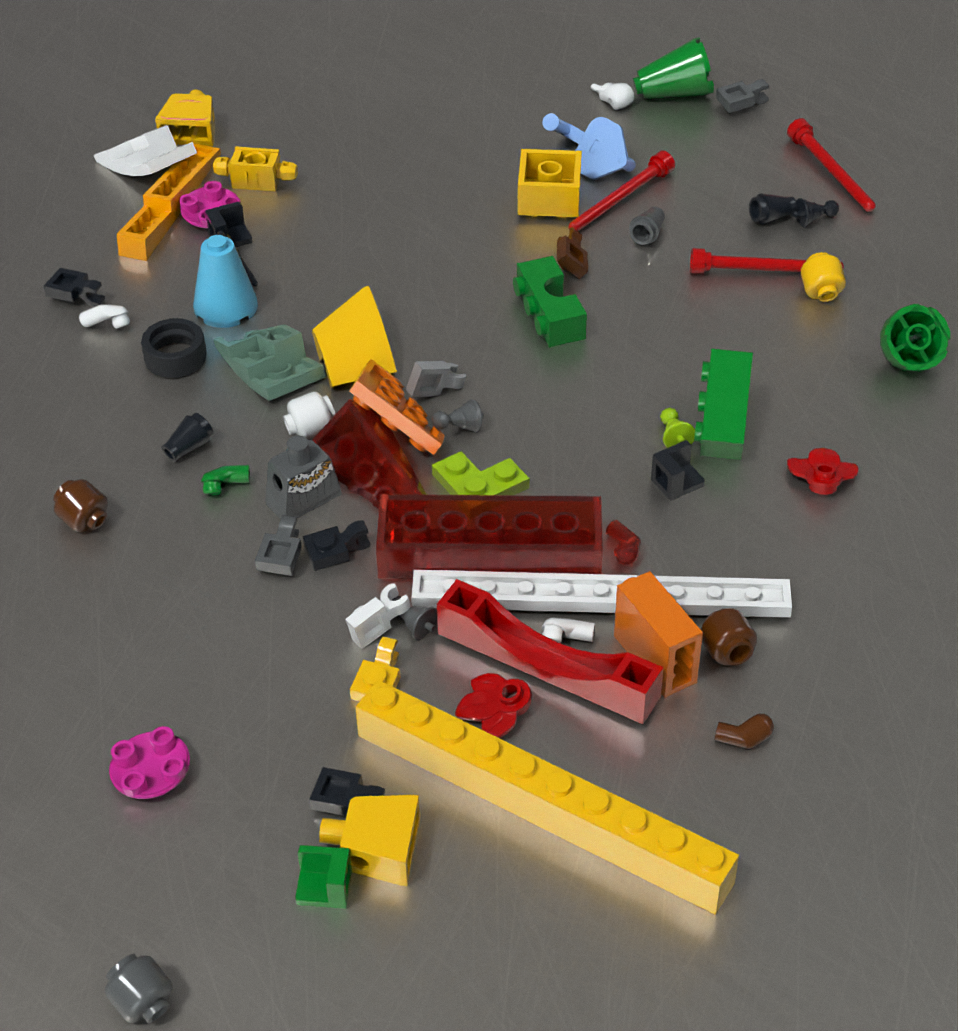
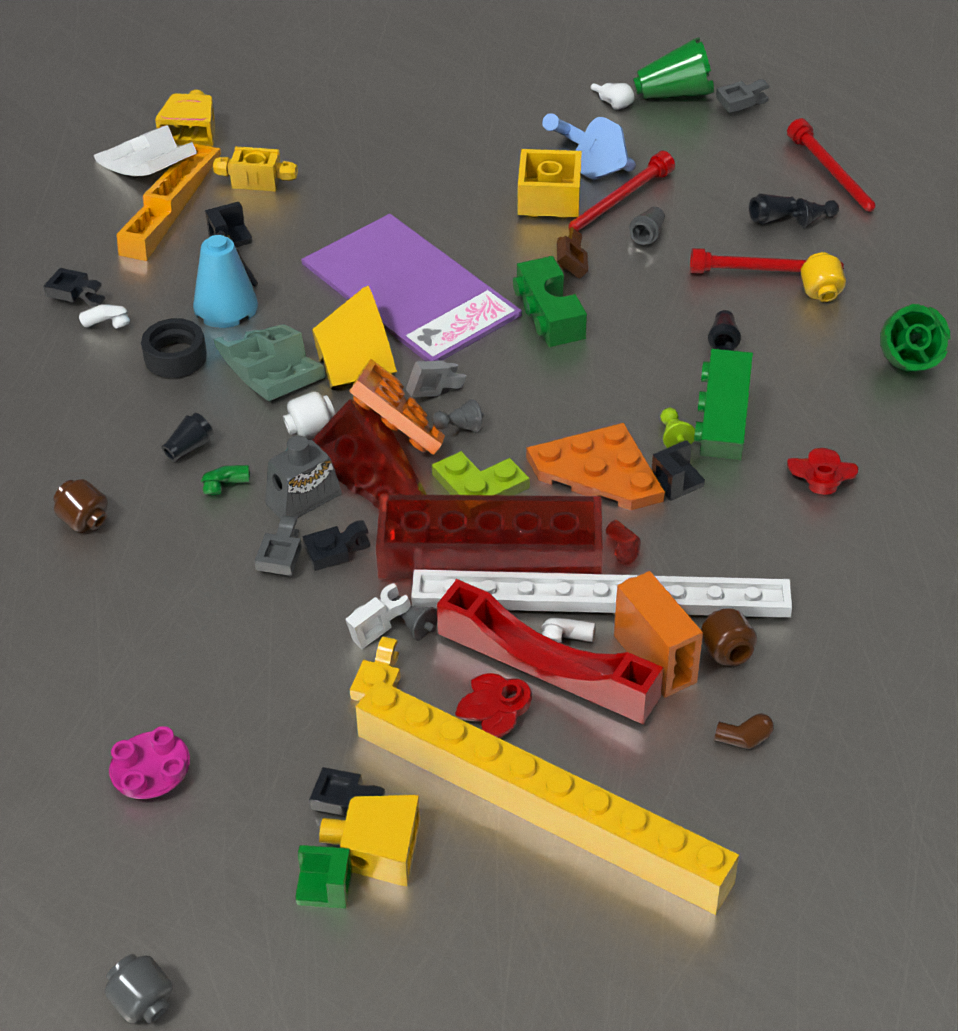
dark pink dish [180,181,241,228] -> none
none -> medium lavender piece [301,214,522,361]
none -> orange plate [526,423,665,510]
none -> black cone [708,310,741,351]

